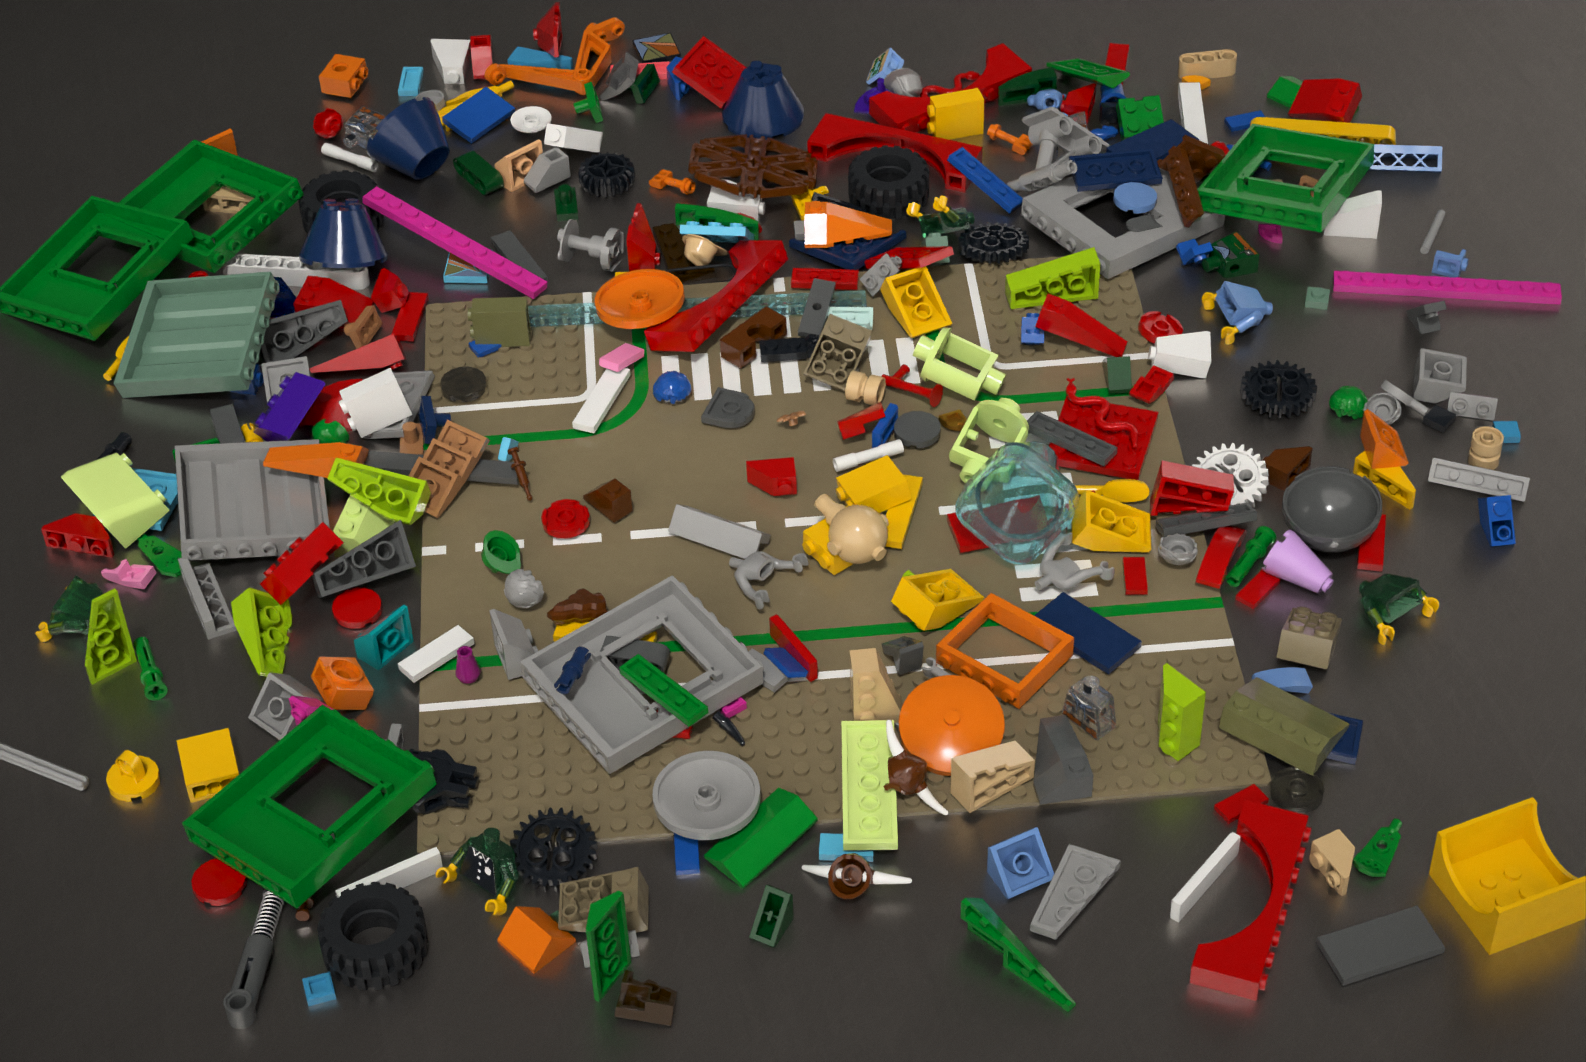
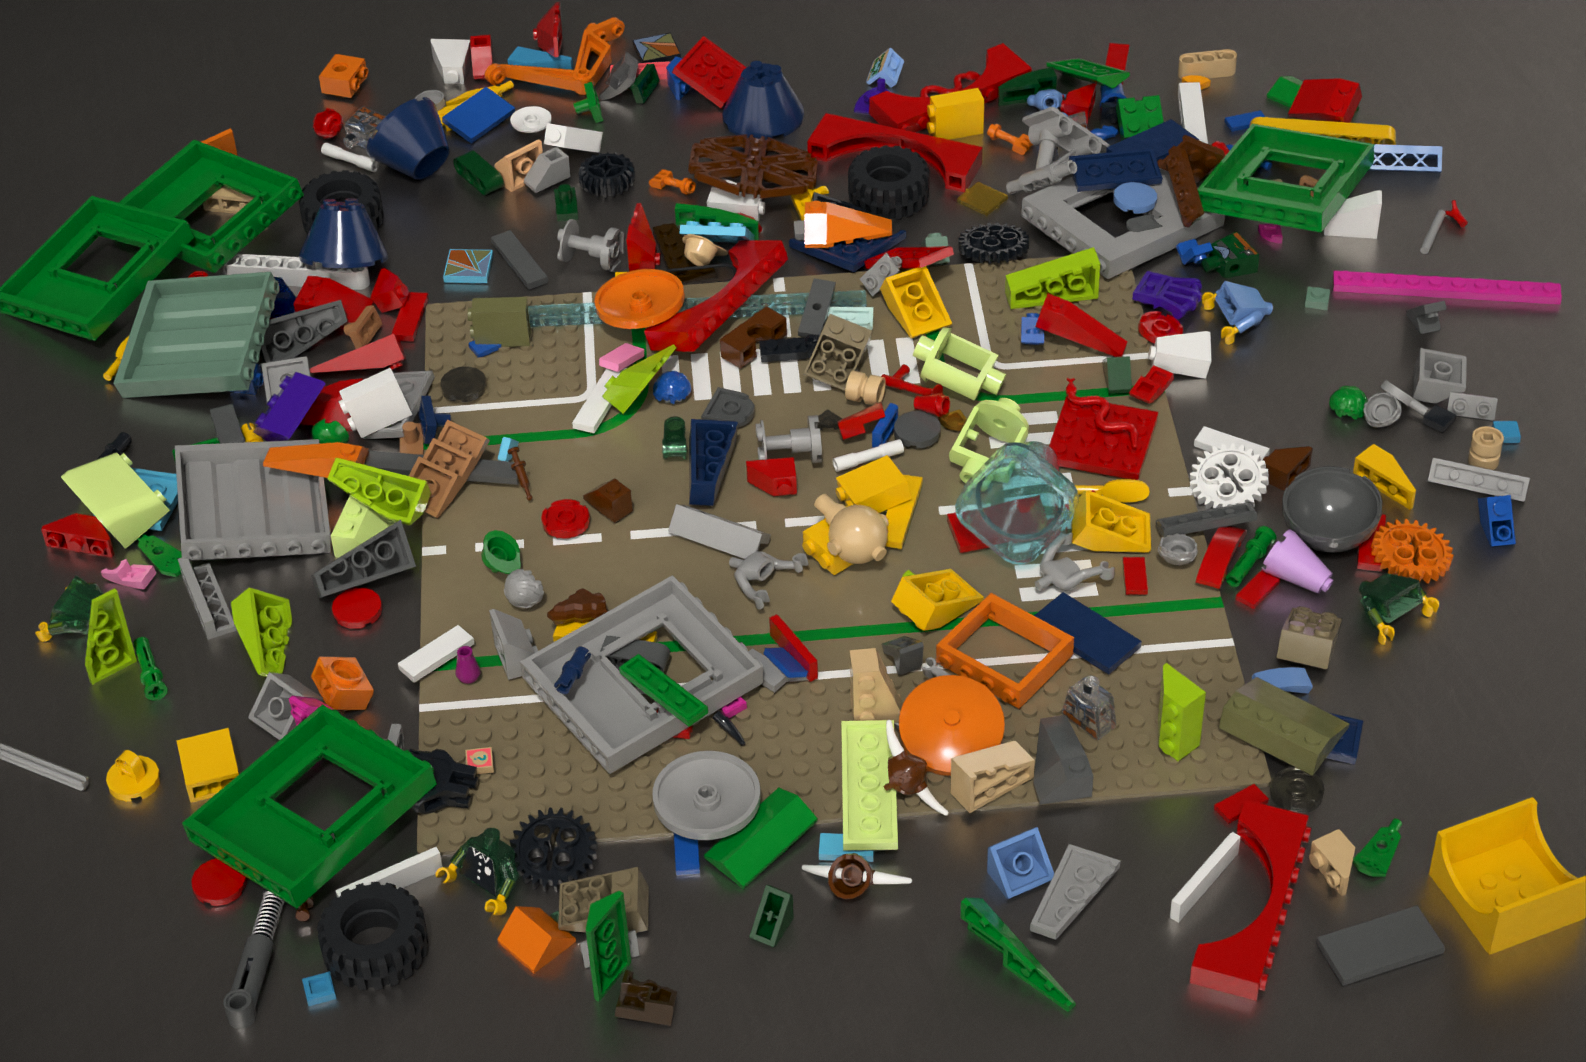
red wedge [260,522,344,605] -> none
teal slope [354,605,414,671] -> none
dark pink plate [363,186,548,299] -> none
medium azure tile [398,67,424,96] -> none
medium nougat plant [777,411,806,426] -> none
red tile [791,268,859,290] -> none
light grey piece [884,68,922,97] -> none
clear green torso [906,195,975,238] -> none
blue tile [947,147,1023,214] -> none
dark grey tile [1027,411,1118,467] -> none
red wedge [1150,460,1234,516] -> none
black gear [1240,360,1317,418] -> none
orange slope [1360,409,1409,469] -> none
medium blue bracket [1432,249,1469,278] -> none
none -> tile [465,747,494,775]
none -> lime wedge [602,344,677,414]
none -> clear green piece [662,416,687,460]
none -> dark blue wedge [689,419,738,506]
none -> light grey piece [755,415,822,463]
none -> clear smoke tile [814,409,842,430]
none -> red cone [914,393,950,417]
none -> clear yellow piece [957,182,1008,216]
none -> dark purple plate [1132,271,1203,319]
none -> white tile [1194,426,1270,461]
none -> orange gear [1371,519,1454,584]
none -> red bar [1445,200,1468,227]

